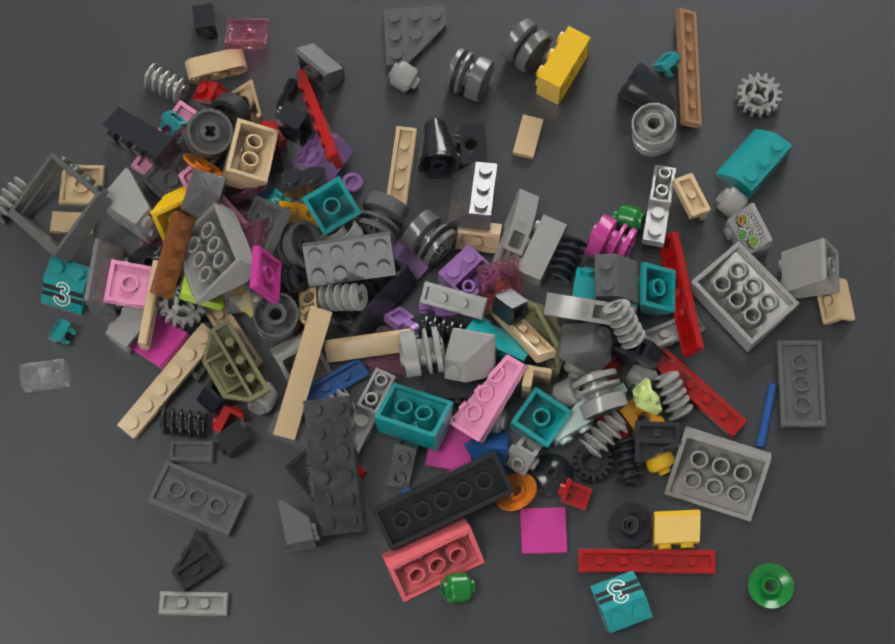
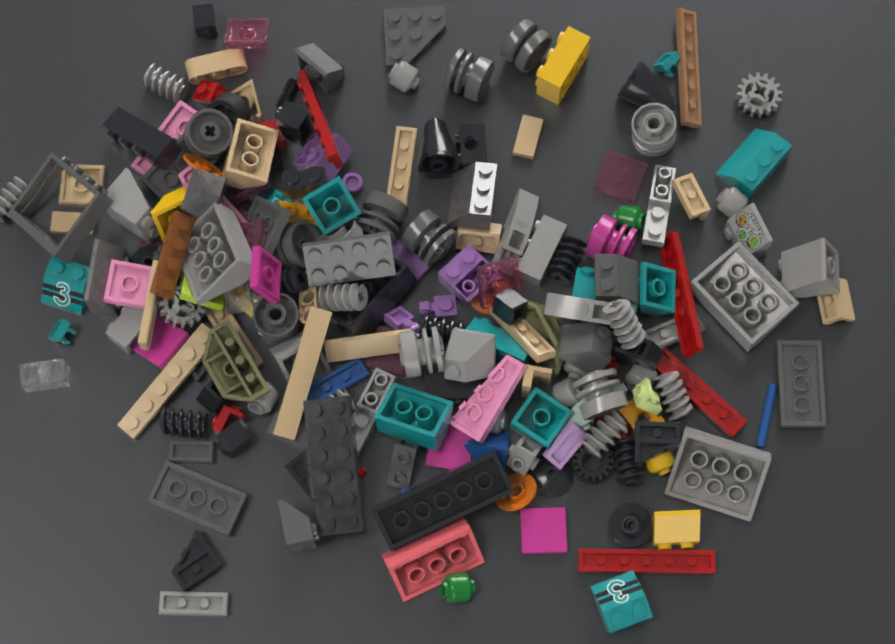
teal tile [160,110,188,137] -> none
light grey tile [420,281,489,320] -> none
red bracket [557,478,593,511] -> none
green dish [748,563,794,609] -> none
none -> lavender tile [542,421,586,470]
none -> clear pink tile [593,150,648,204]

